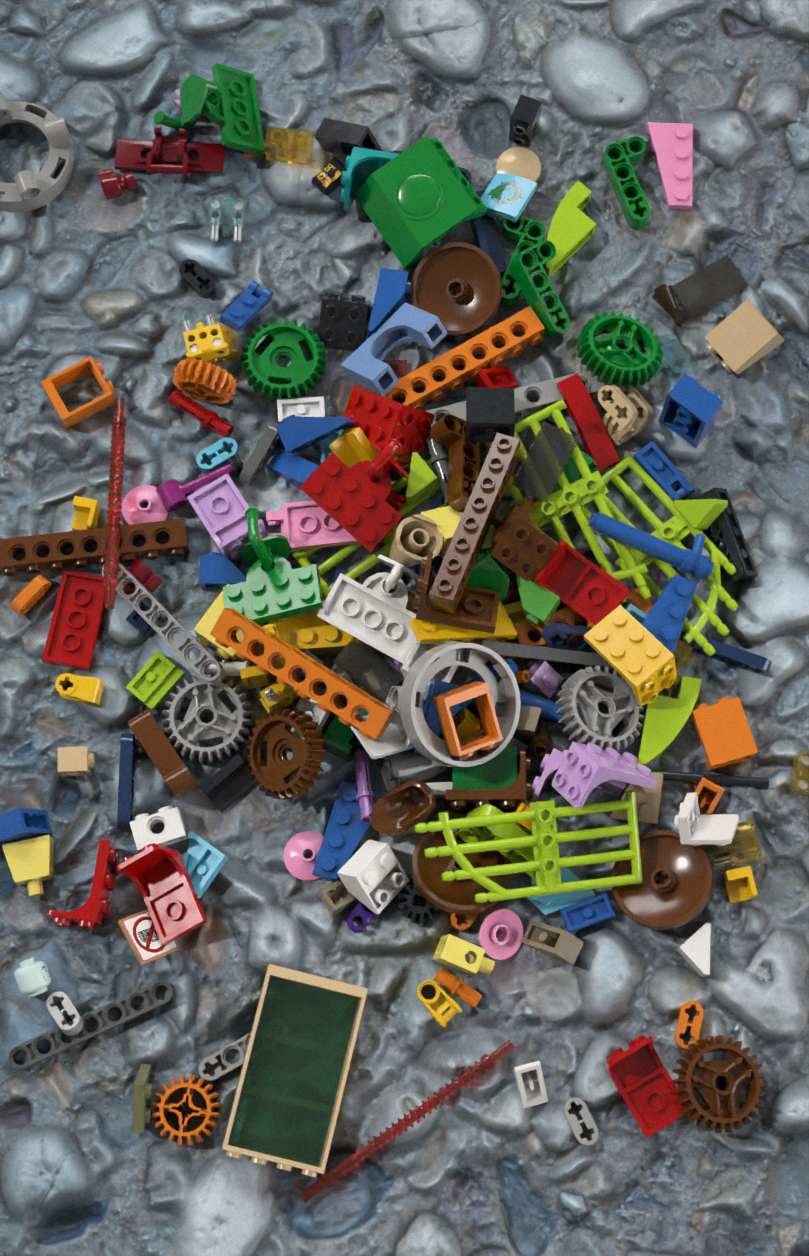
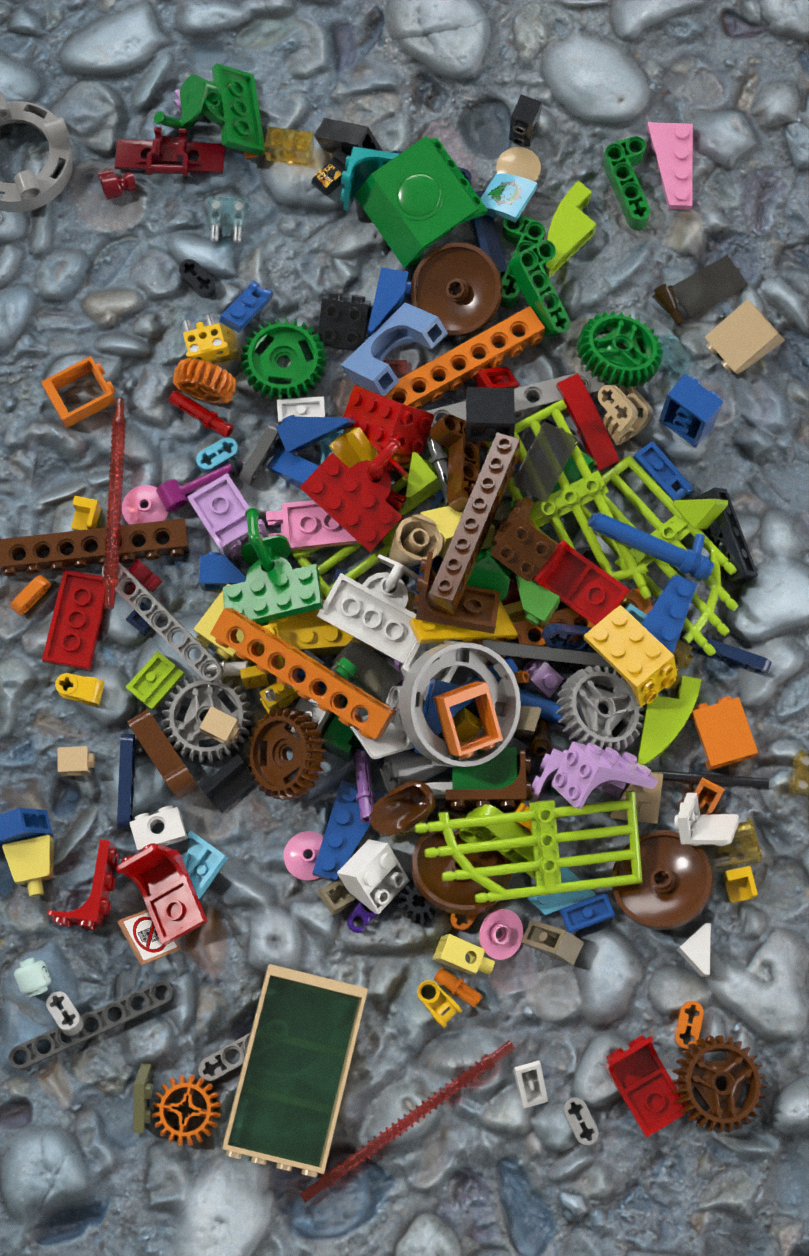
none -> tan brick [199,706,241,746]
none -> green plate [336,657,359,680]

